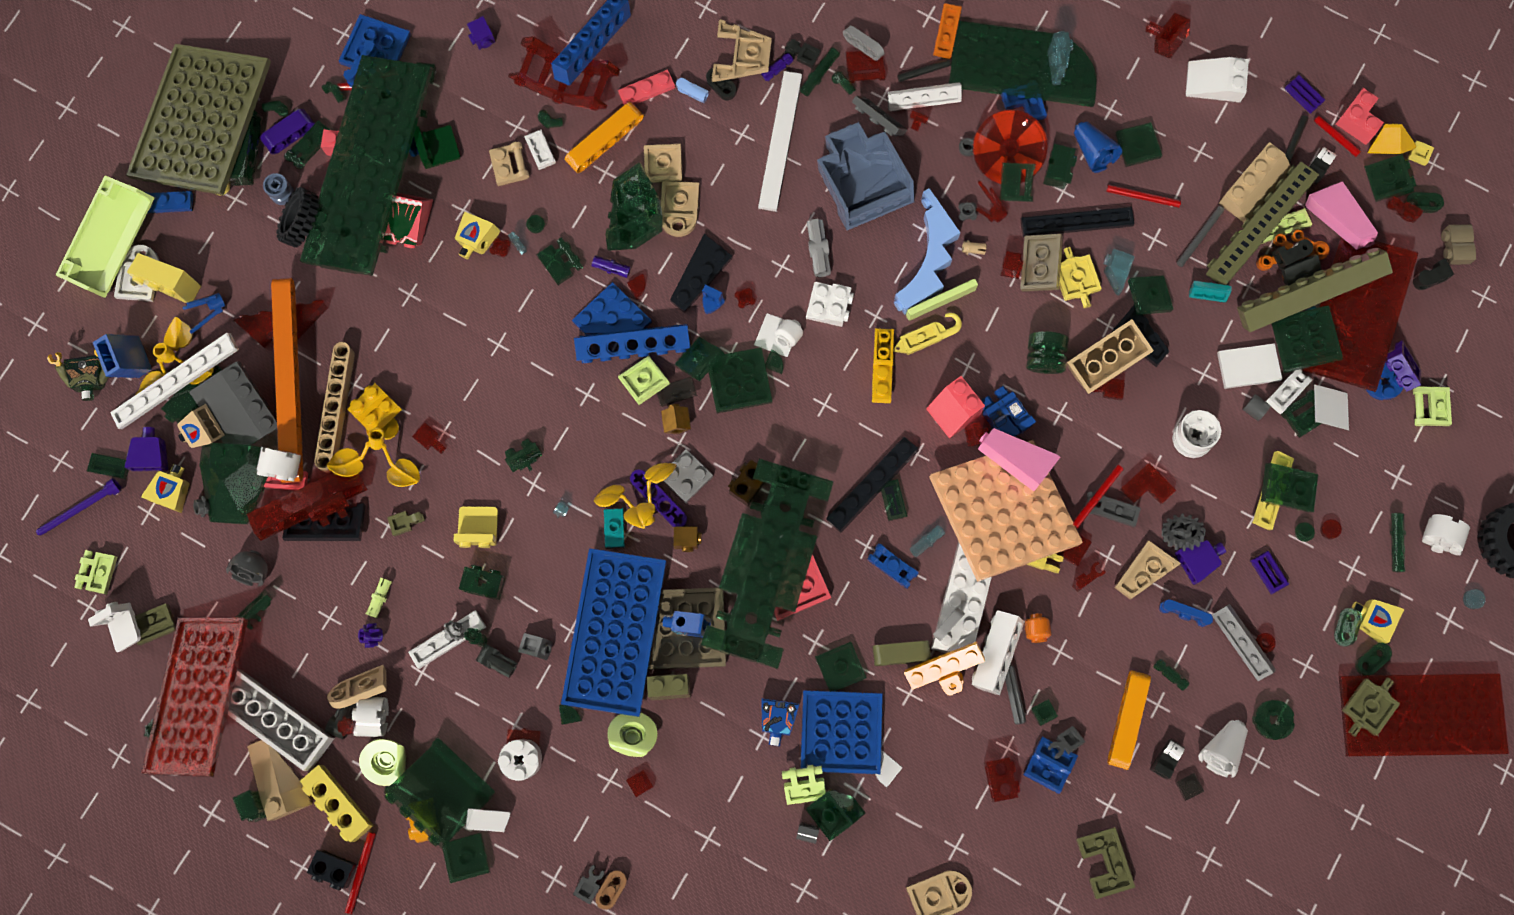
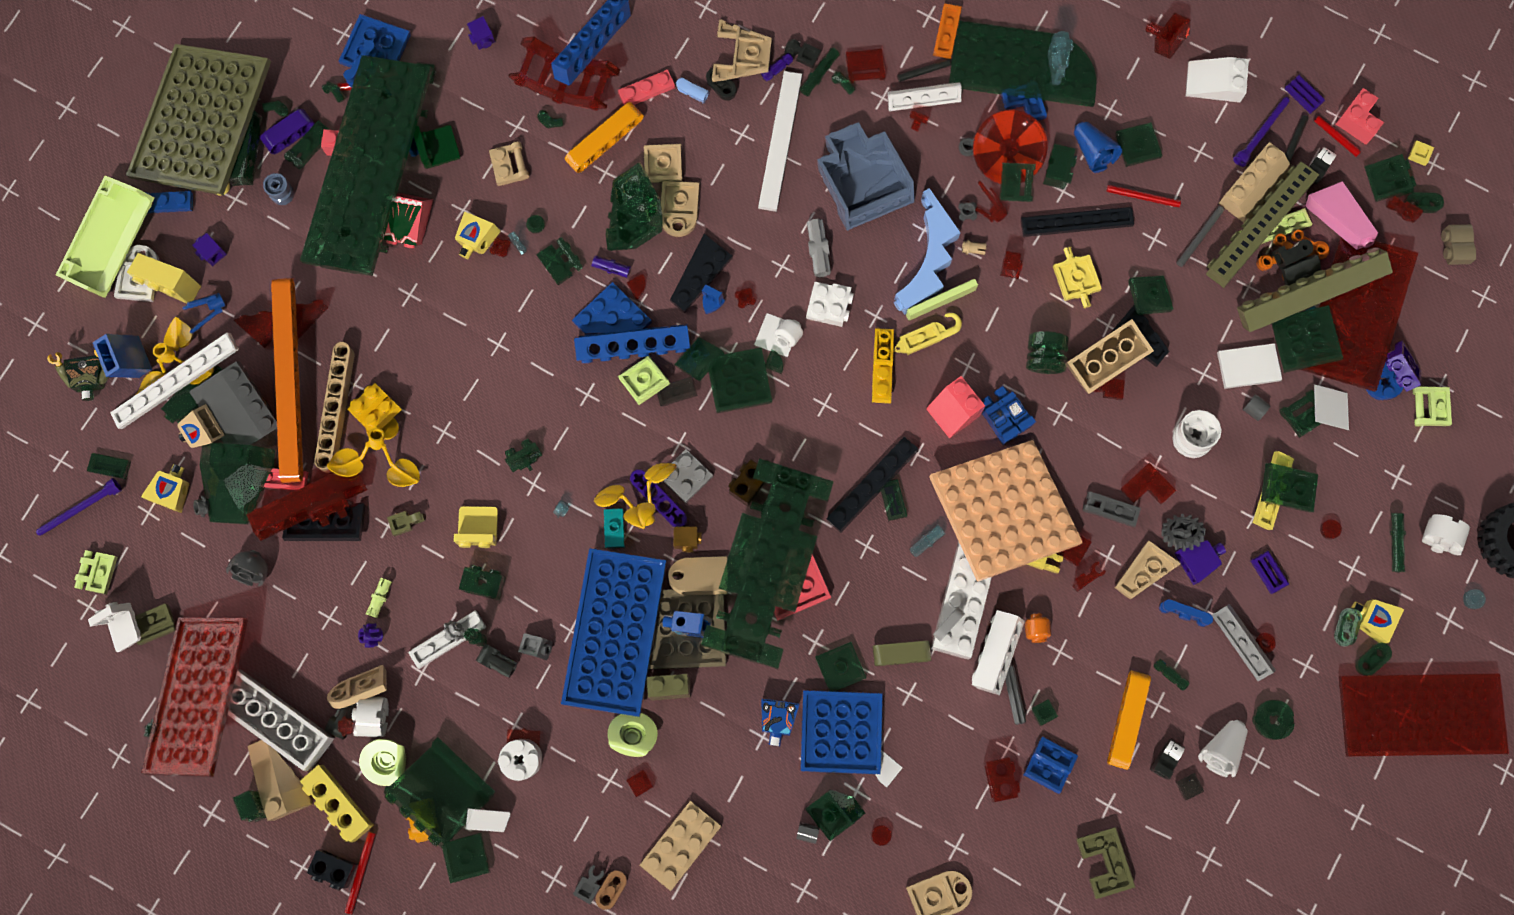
dark purple torso [125,427,168,471] -> none
clear green plate [236,590,272,630] -> none
white brick [257,447,301,482] -> none
black tyre [276,187,319,248] -> none
clear red plate [412,423,446,454] -> none
white plate [524,130,556,170] -> none
clear green tile [559,705,582,725] -> none
pearl gold brick [661,404,691,434] -> none
yellowish green plate [782,765,827,805] -> none
light grey beam [843,25,885,61] -> none
dark grey plate [852,96,908,136] -> none
blue plate [867,543,919,589] -> none
plate [904,641,985,696] -> none
clear red tile [964,422,989,447] -> none
bright pink slope [978,428,1060,491] -> none
dark tan plate [1020,234,1063,292] -> none
dark grey plate [1048,726,1085,759] -> none
red bar [1073,465,1124,529] -> none
clear light blue slope [1103,249,1135,295] -> none
teal plate [1189,281,1232,303] -> none
white plate [1266,367,1313,414] -> none
clear green plate [1295,522,1315,542] -> none
olive plate [1342,678,1400,737] -> none
yellow slope [1367,124,1416,154] -> none
pearl dark grey leg [1413,258,1455,290] -> none
none -> dark purple brick [193,233,227,266]
none -> tan plate [640,801,721,891]
none -> tan tile [668,556,727,595]
none -> clear red tile [871,825,892,846]
none -> dark purple piece [1233,97,1290,167]

